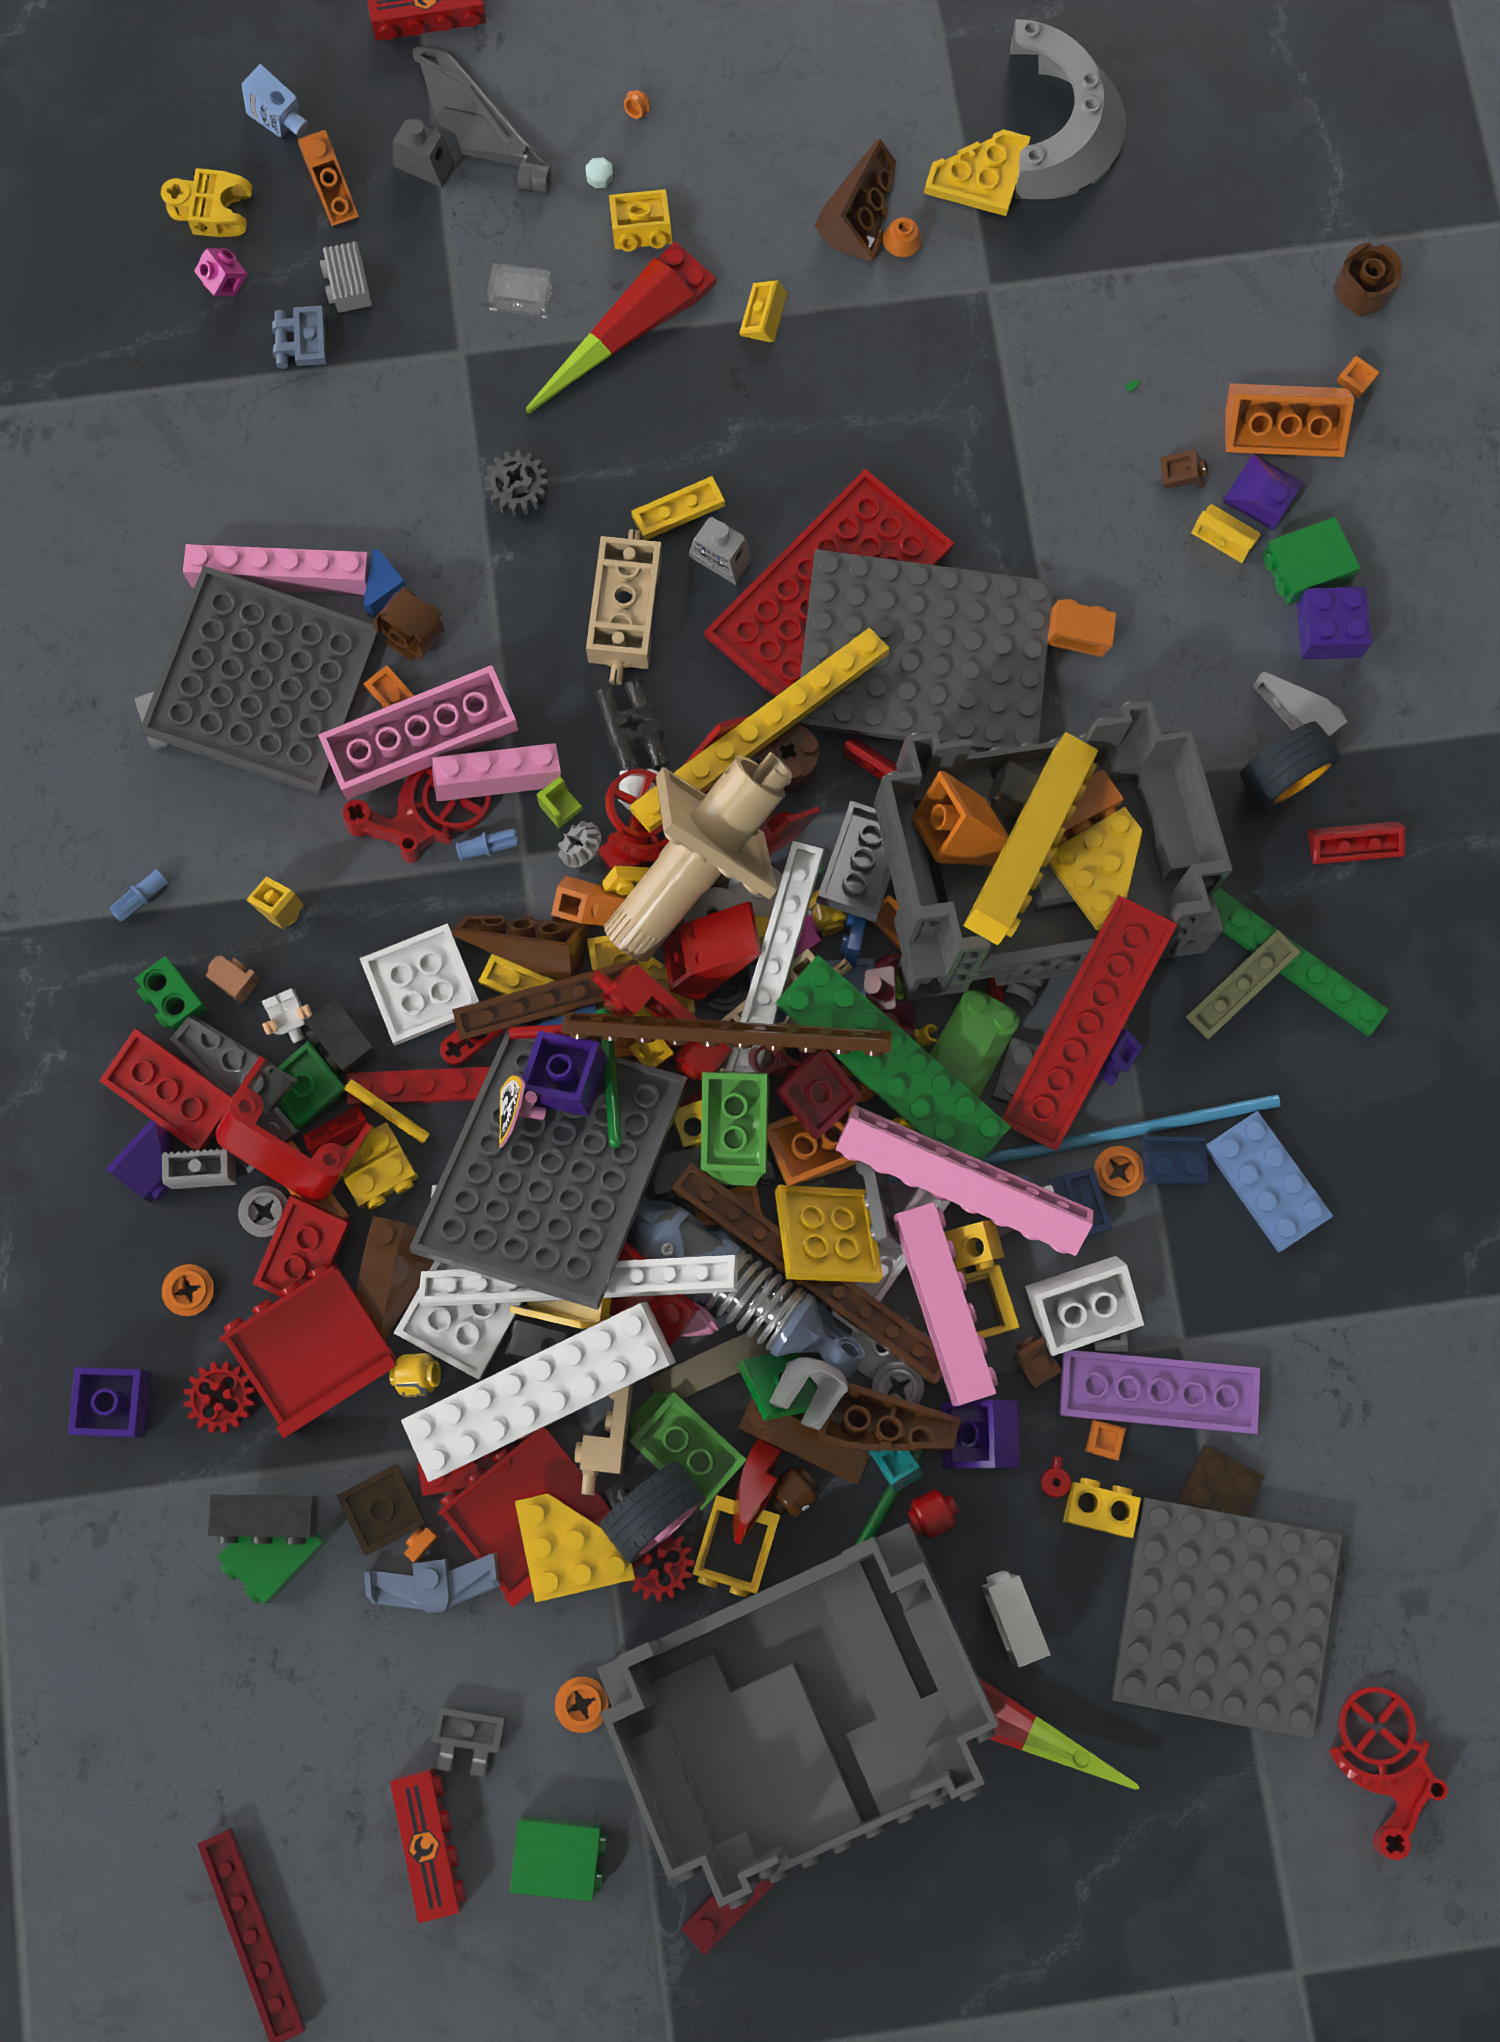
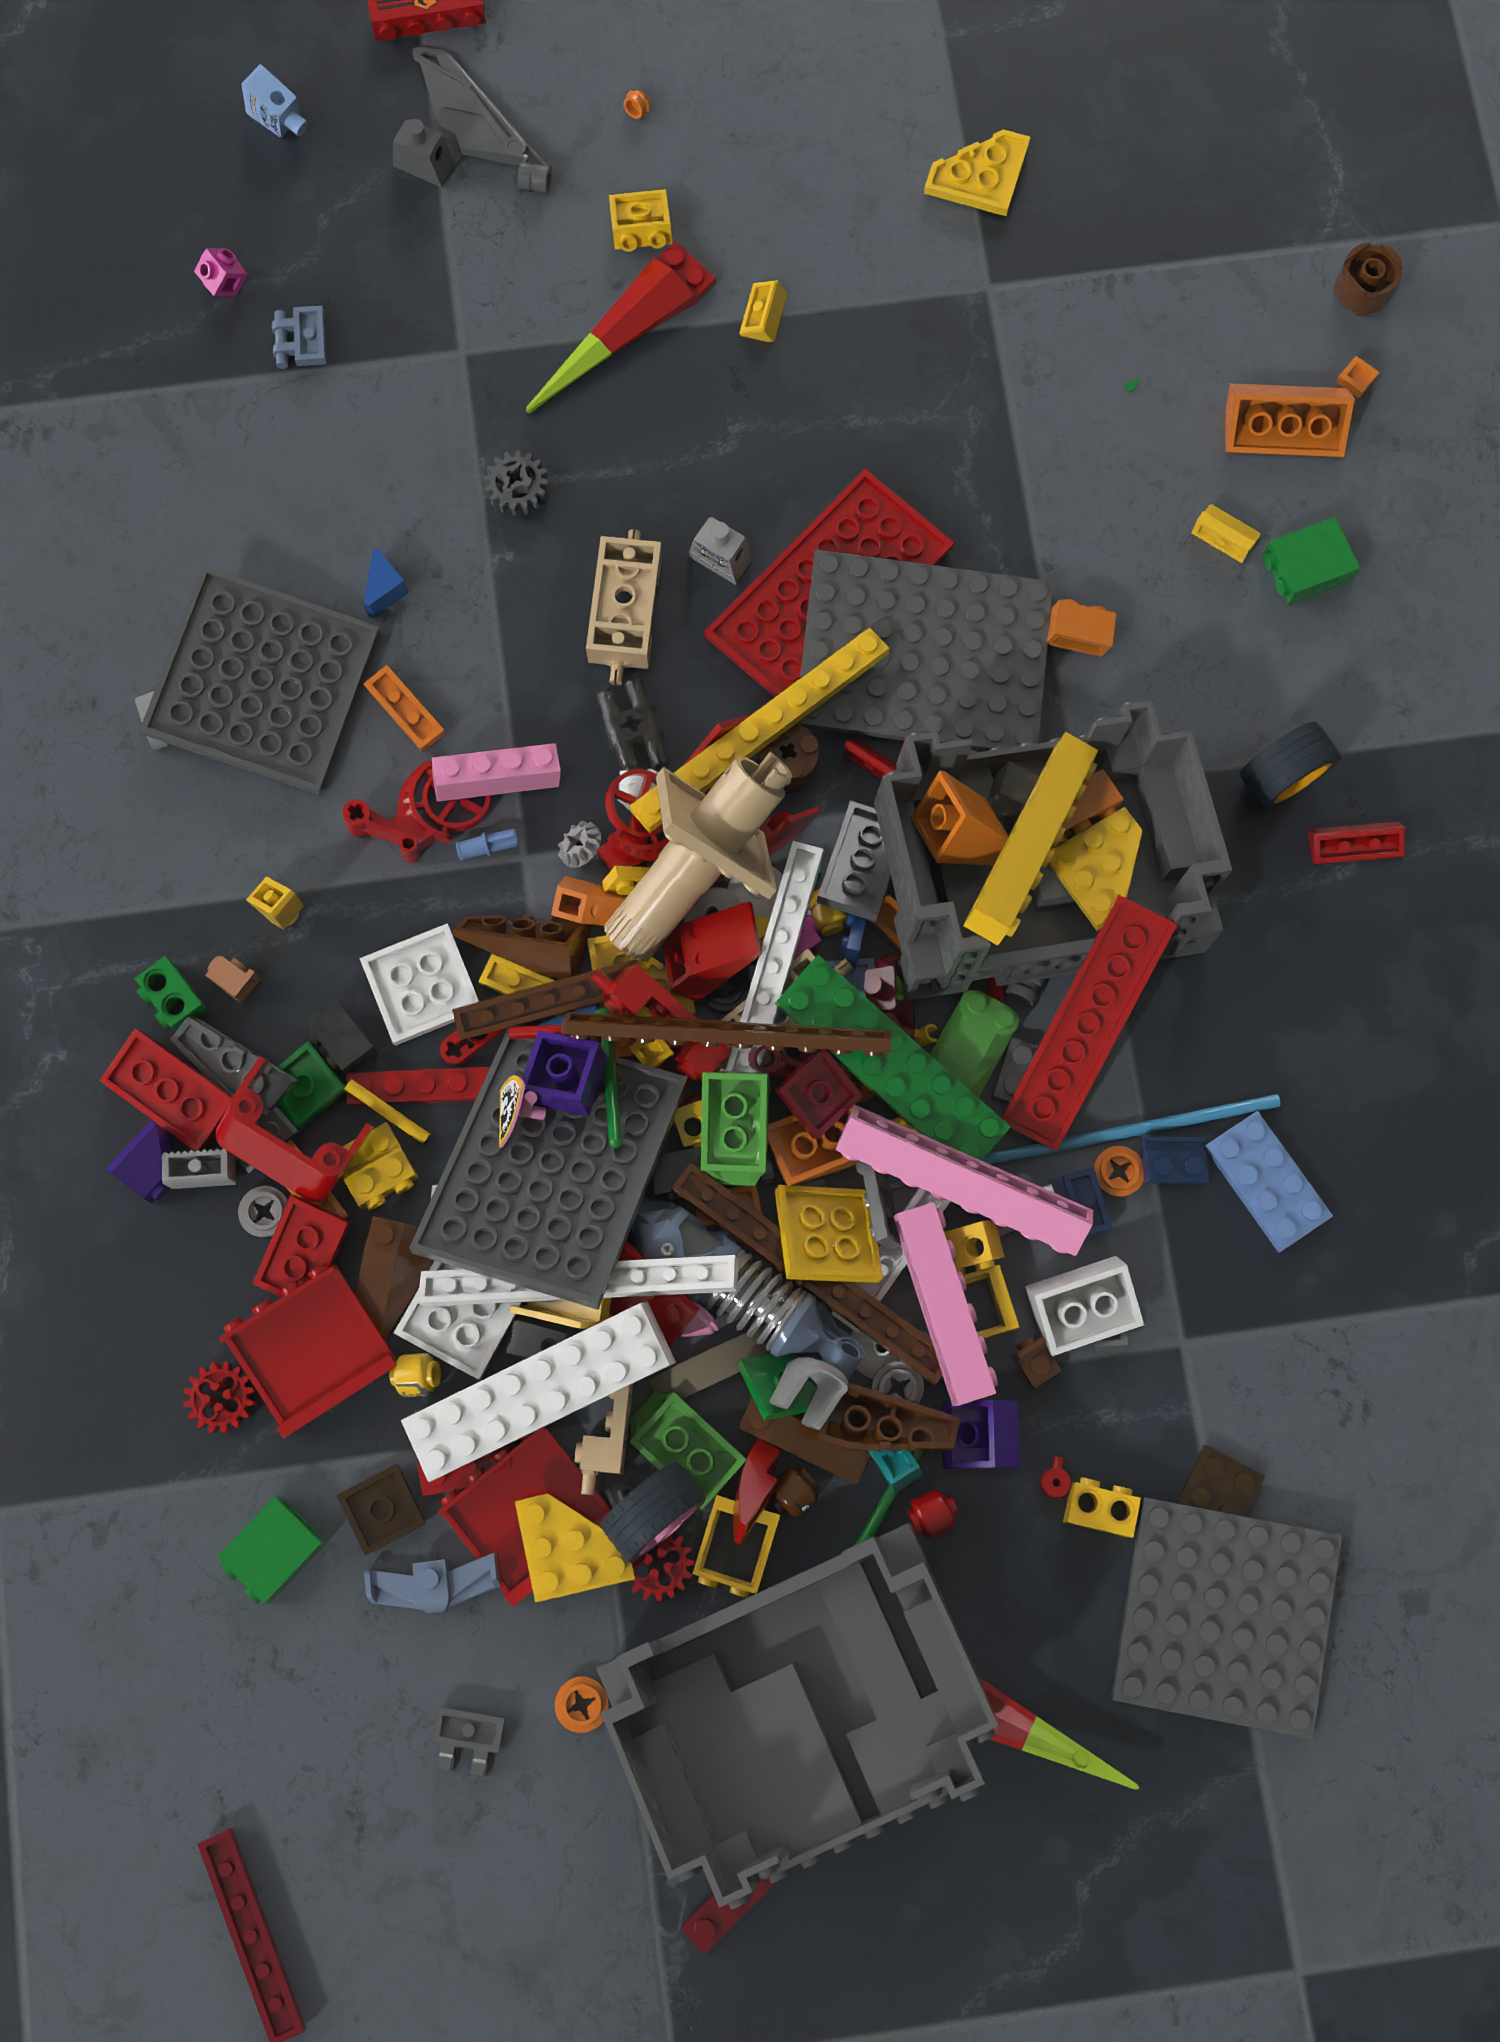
dark purple brick [68,1367,151,1438] -> none
medium blue axle [109,869,169,921] -> none
yellow piece [161,168,253,237] -> none
orange gear [162,1264,215,1316] -> none
bright pink brick [183,544,371,595] -> none
pearl dark grey brick [208,1494,318,1544] -> none
white piece [262,988,312,1044] -> none
orange slope [298,130,359,227] -> none
red plate [303,1105,368,1157] -> none
bright pink brick [318,665,518,800] -> none
light grey brick [320,241,372,313] -> none
reddish brown brick [372,587,444,661] -> none
red brick [390,1767,467,1924] -> none
orange plate [404,1527,440,1562] -> none
clear brick [487,263,553,318] -> none
green brick [510,1816,607,1902] -> none
lime panel [536,776,582,829] -> none
light aqua tile [586,157,613,188] -> none
yellow plate [631,476,725,540] -> none
reddish brown wedge [814,139,896,261] -> none
orange cone [883,217,922,257] -> none
white window [981,1570,1051,1668] -> none
light grey windscreen [1010,19,1126,199] -> none
medium lavender plate [1059,1350,1260,1435] -> none
orange tile [1085,1420,1126,1461] -> none
dark purple plate [1095,1029,1143,1086] -> none
reddish brown bracket [1161,449,1209,489] -> none
olive plate [1185,930,1300,1040] -> none
green plate [1214,888,1389,1036] -> none
dark purple slope [1223,454,1304,531] -> none
light grey slope [1253,671,1348,739] -> none
dark purple brick [1296,587,1372,660] -> none
red piece [1328,1687,1448,1860] -> none

